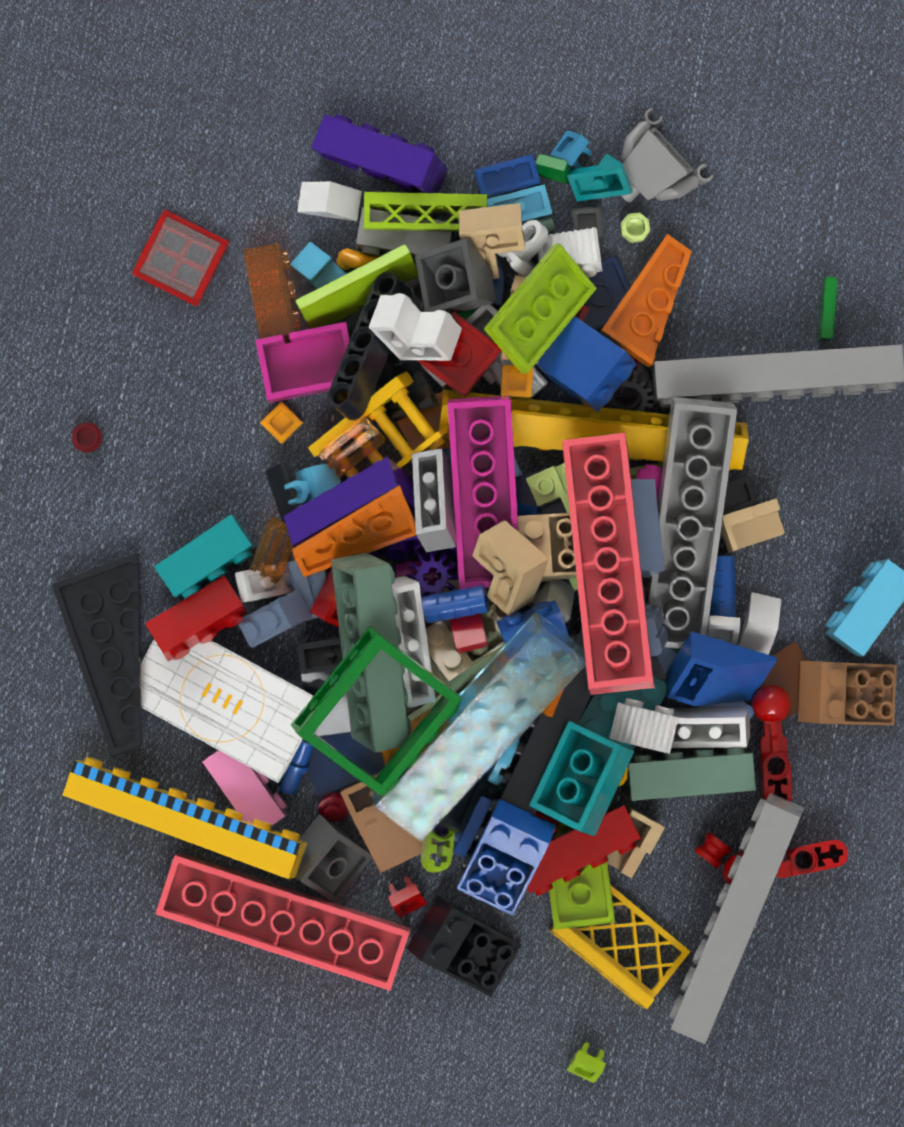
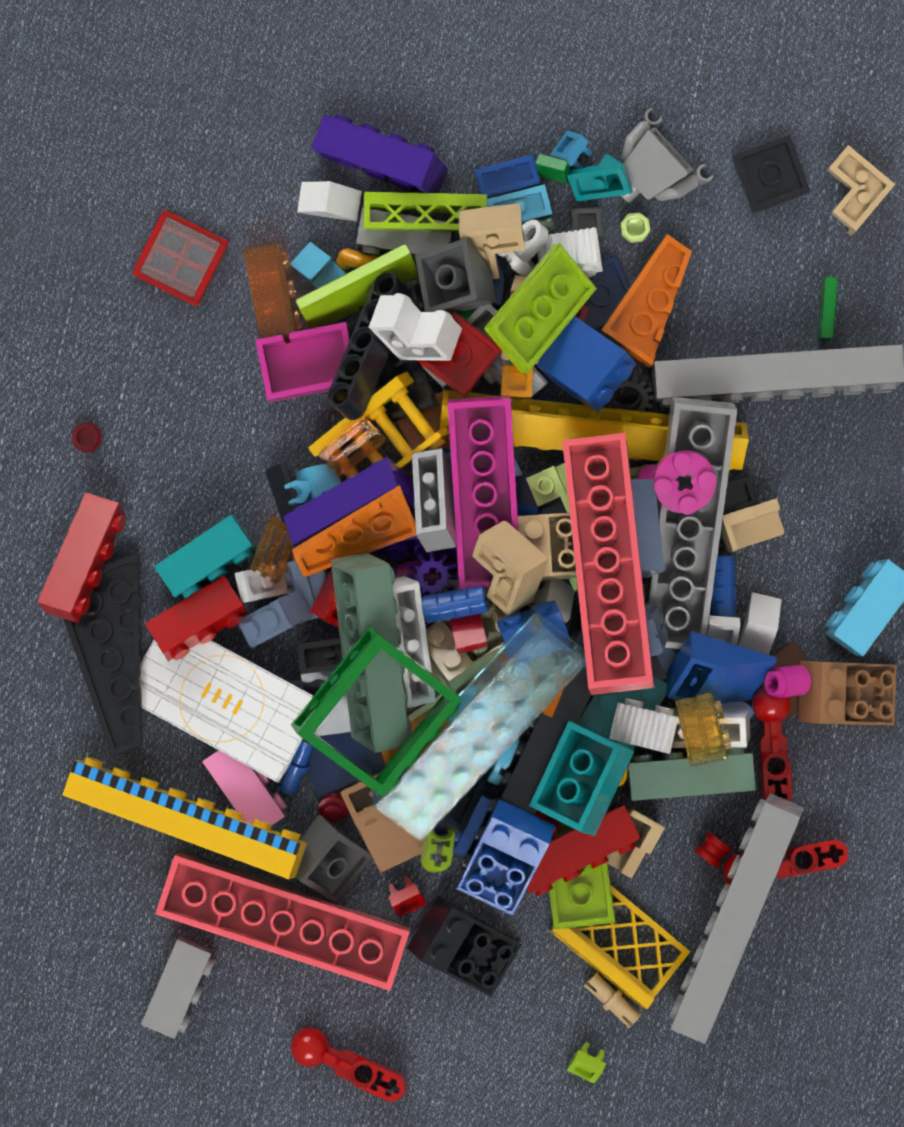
light orange tile [260,401,303,444] -> none
none -> brick [37,492,126,623]
none -> light grey brick [141,936,216,1039]
none -> red beam [290,1027,408,1102]
none -> tan pin [584,972,642,1029]
none -> dark pink plate [653,450,717,515]
none -> clear yellow brick [676,693,732,766]
none -> black plate [731,135,811,214]
none -> dark pink brick [764,665,812,698]
none -> tan panel [827,145,895,236]

